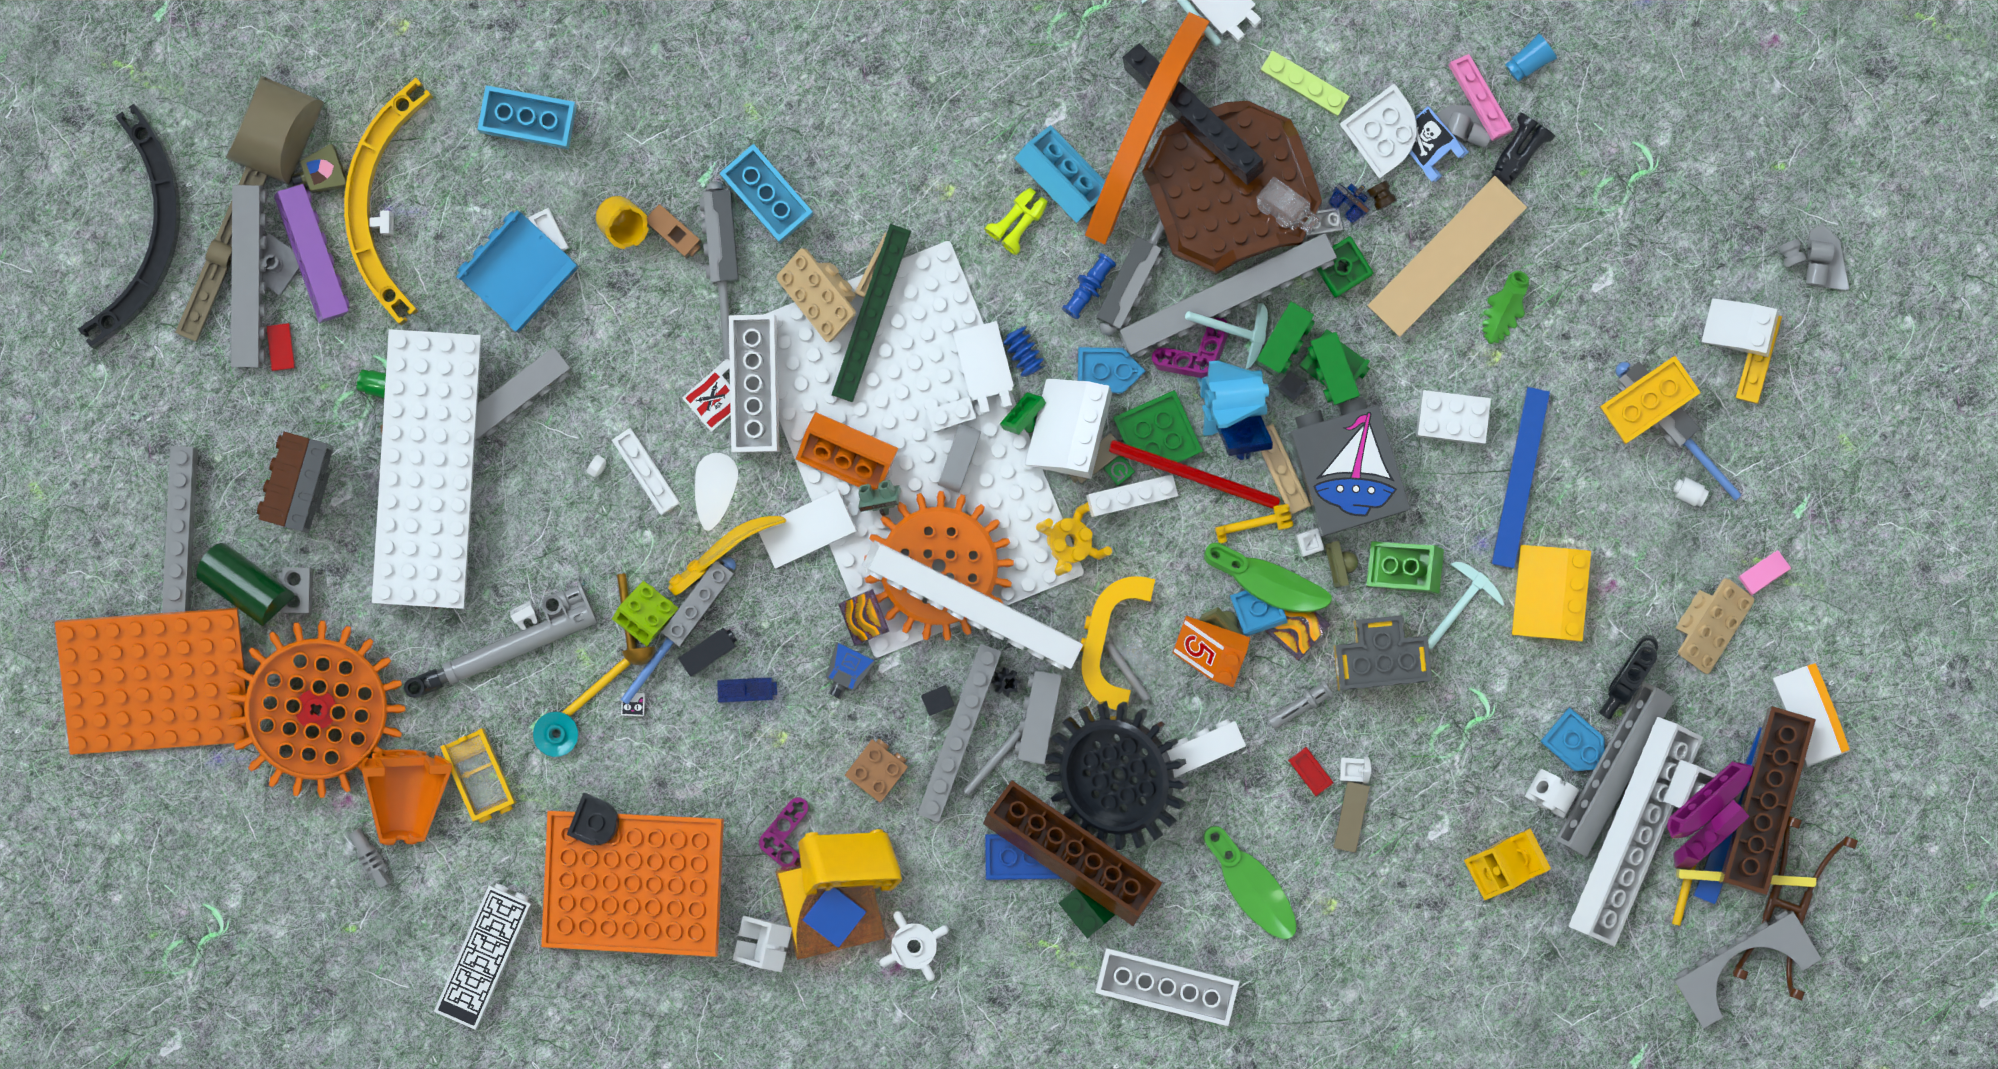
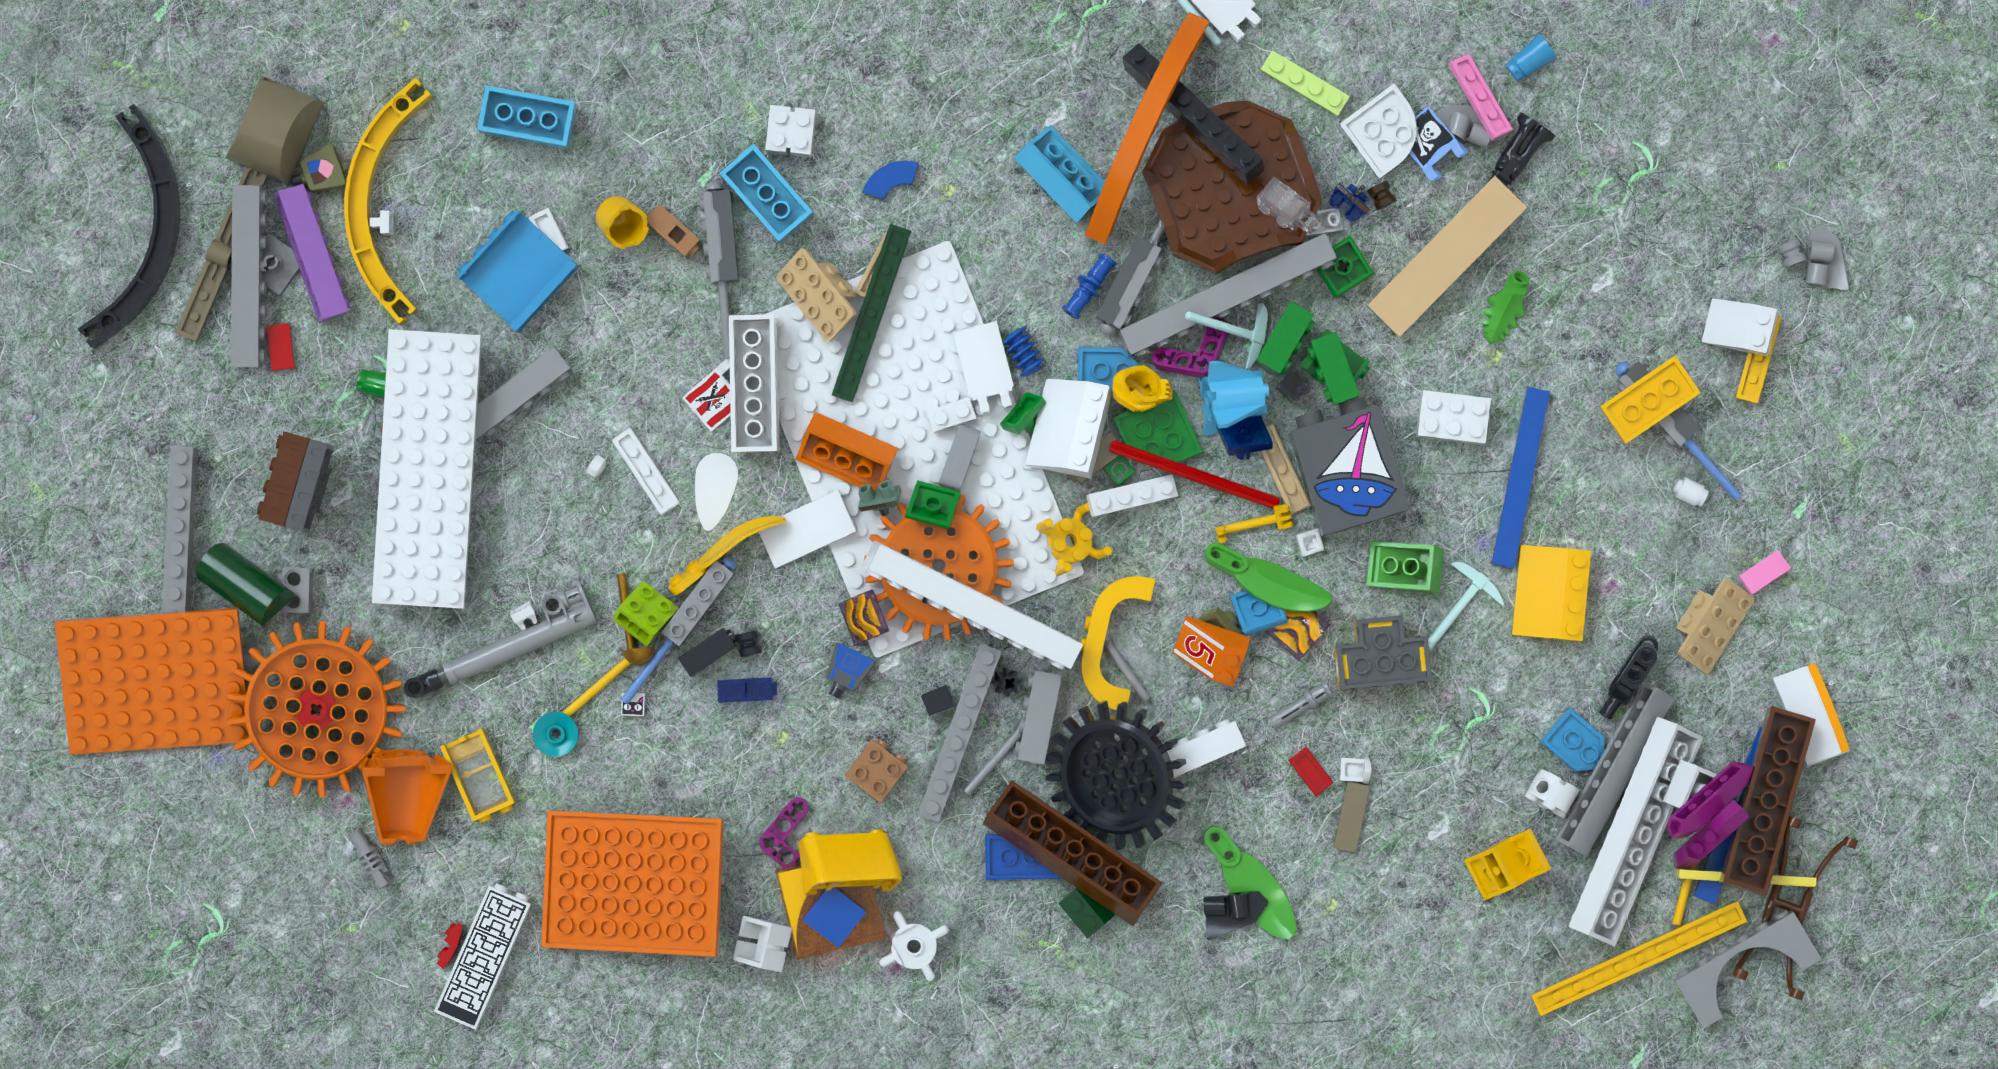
black tile [567,793,619,845] -> none
neon yellow piece [984,187,1048,255] -> none
white brick [1095,947,1239,1026] -> none
olive tile [1325,541,1358,588] -> none
none -> red slope [436,922,464,969]
none -> black wheel [735,630,762,657]
none -> white piece [765,105,816,158]
none -> blue tile [862,161,919,200]
none -> green slope [905,480,961,529]
none -> yellow helmet [1112,365,1173,412]
none -> black panel [1204,891,1269,940]
none -> yellow plate [1531,901,1747,1016]

